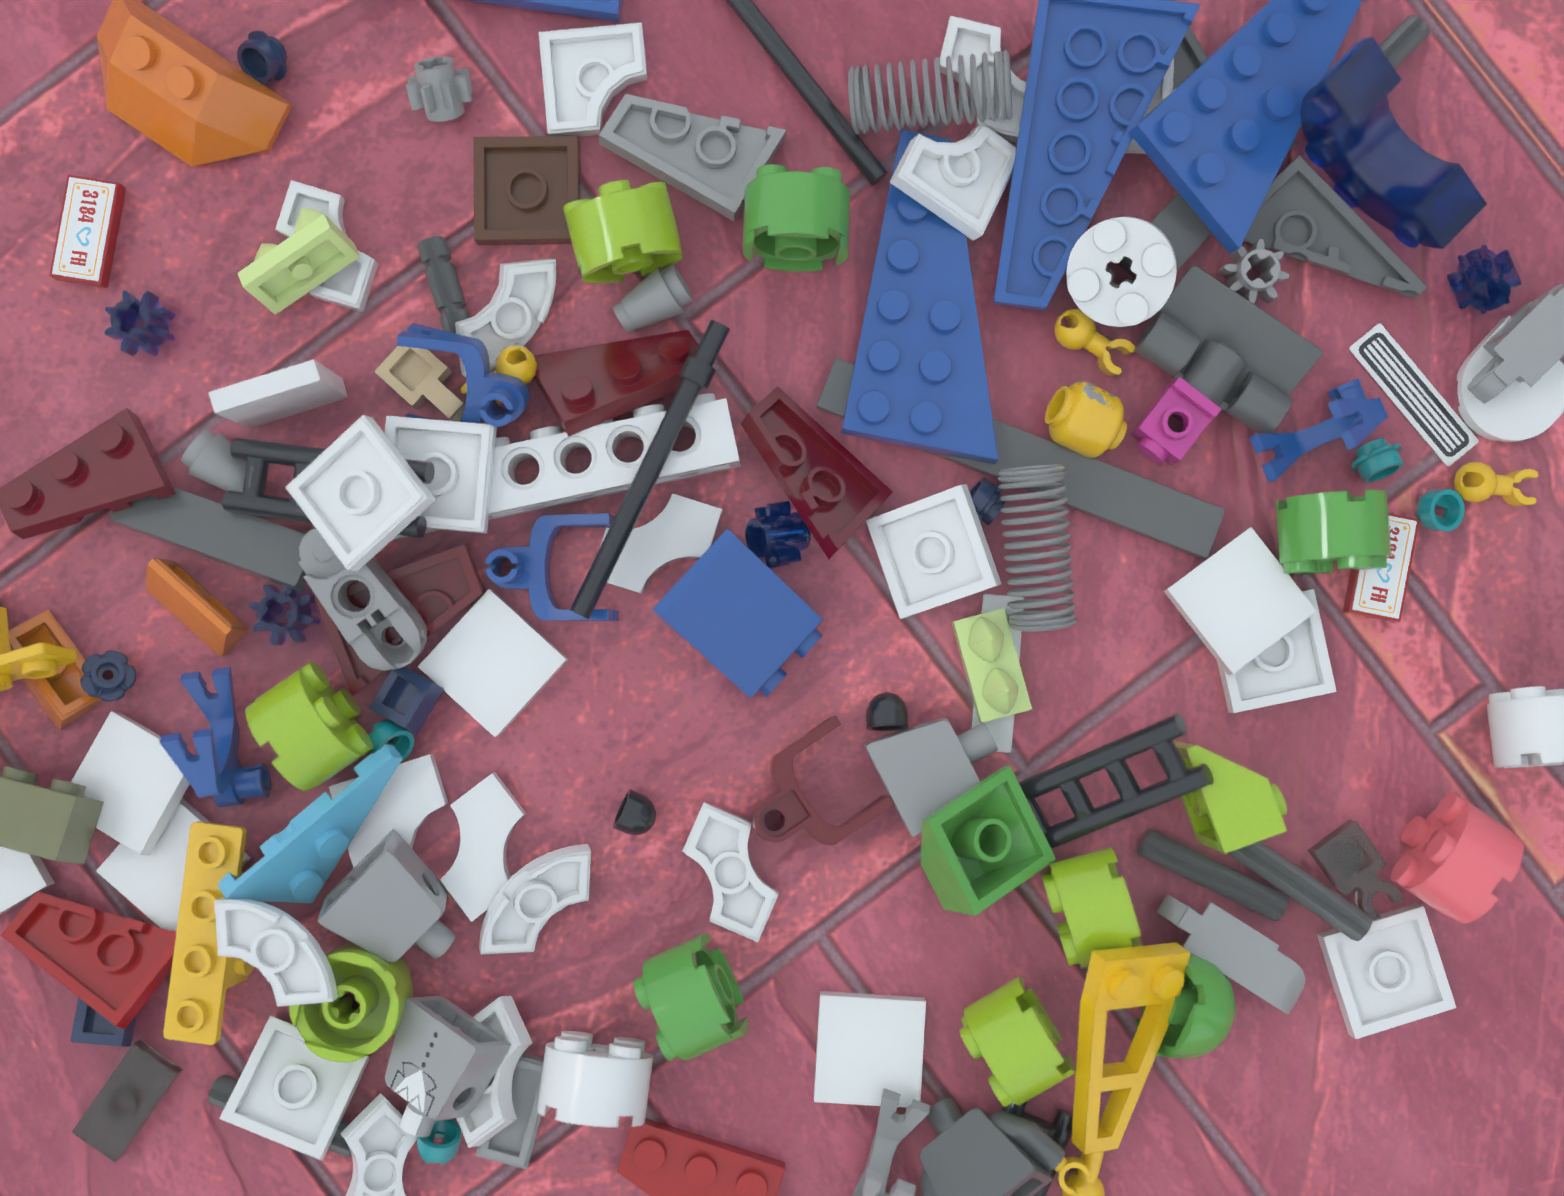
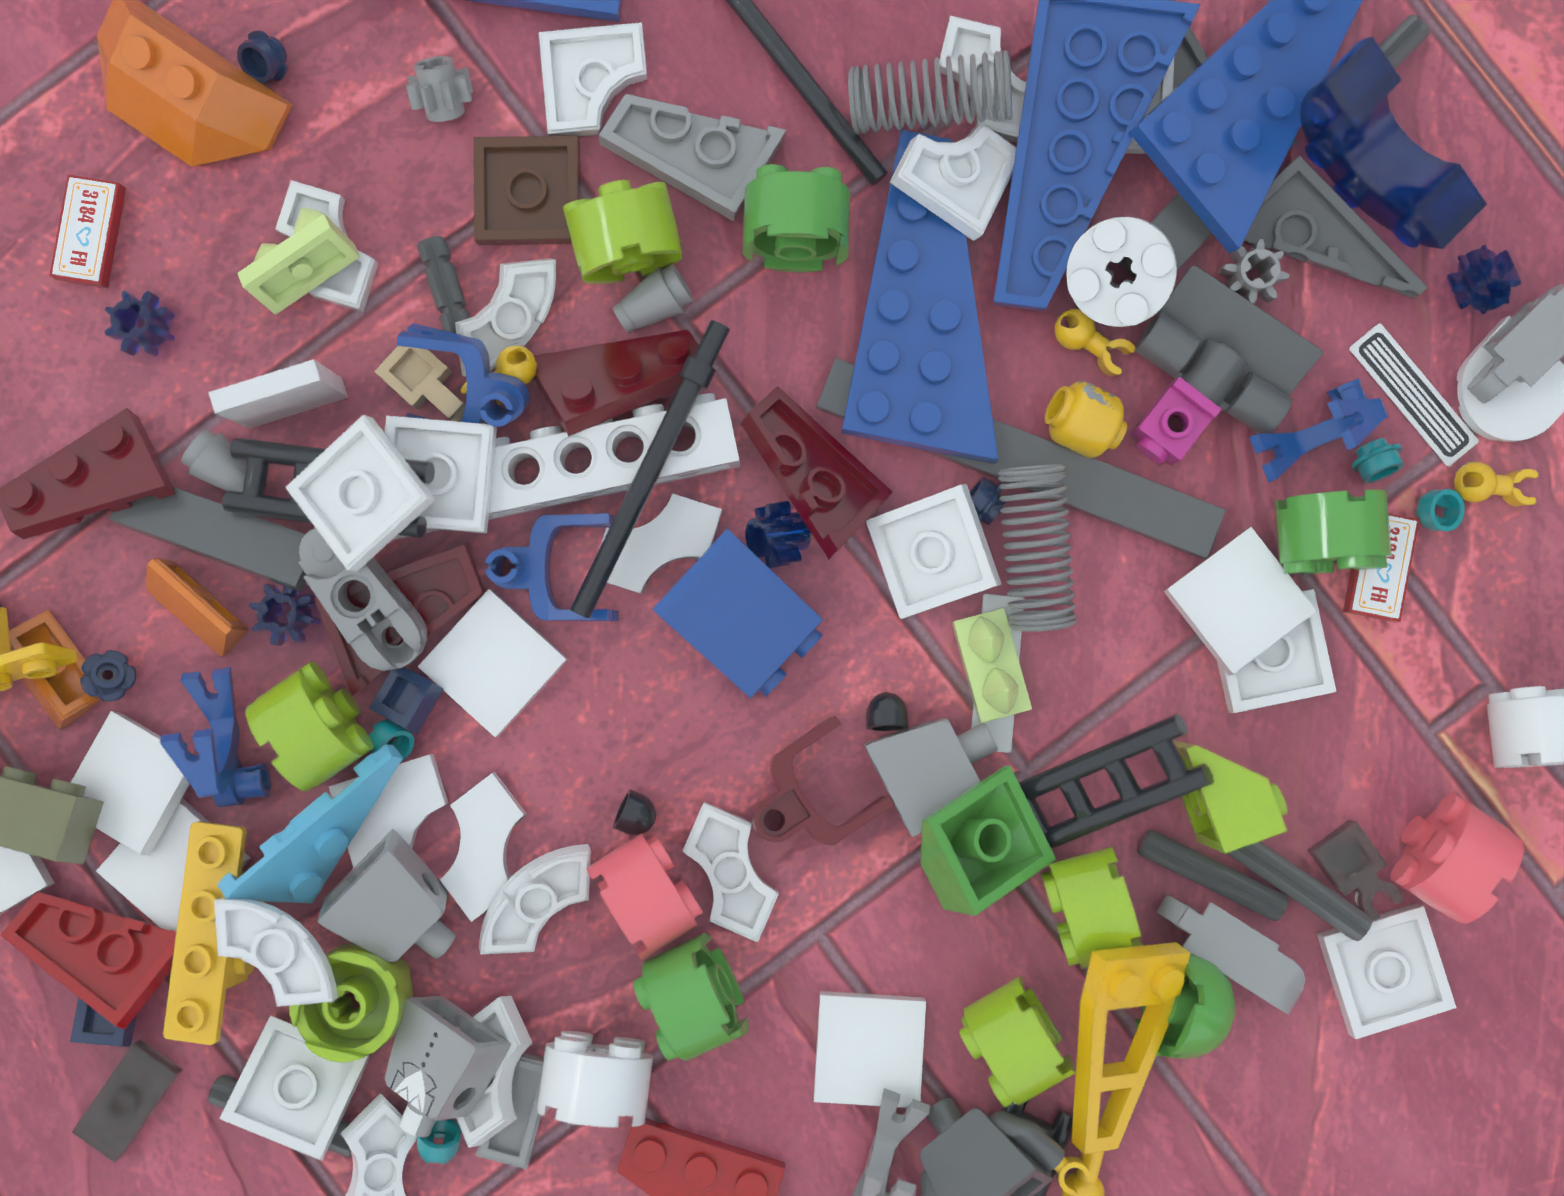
none -> coral brick [586,834,703,960]

